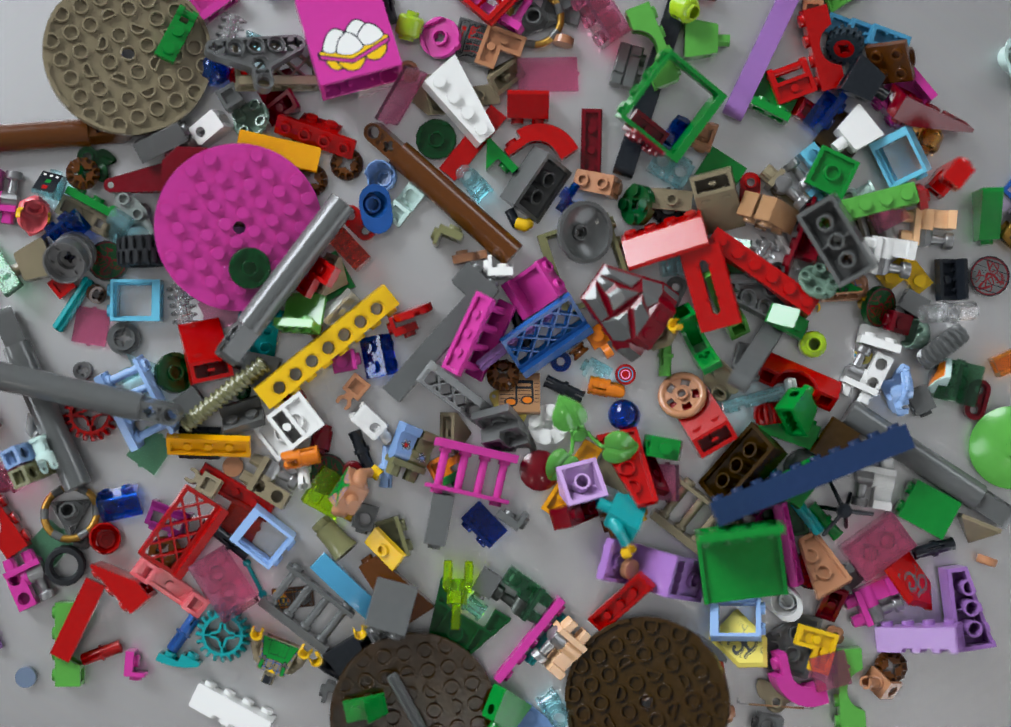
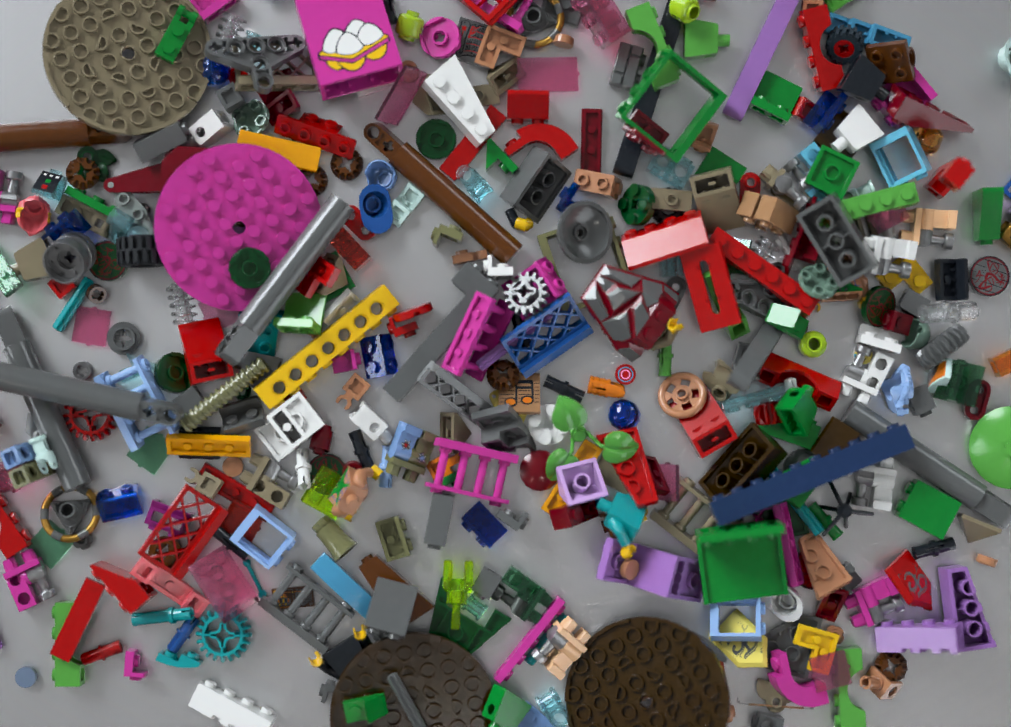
black tyre [45,545,86,586] -> none
red hair [89,522,122,555] -> none
medium azure window [107,279,164,322] -> none
torso [250,626,313,685] -> none
orange hinge [280,445,321,470] -> none
dark grey brick [351,502,380,535] -> none
yellow plate [364,526,406,571] -> none
clear blue plate [550,352,571,372] -> none
reddish brown bush [569,341,589,361] -> none
clear light blue bracket [580,357,613,377] -> none
orange plate [586,323,614,359] -> none
red tile [587,570,656,631] -> none
green torso [642,434,683,461] -> none
clear blue bracket [664,115,690,148] -> none
green arch [673,302,723,376] -> none
red plate [765,57,818,105] -> none
clear pink brick [837,511,917,582] -> none
red plate [915,183,930,210] -> none
none -> teal pin [131,606,195,626]
none -> gear [504,271,550,317]

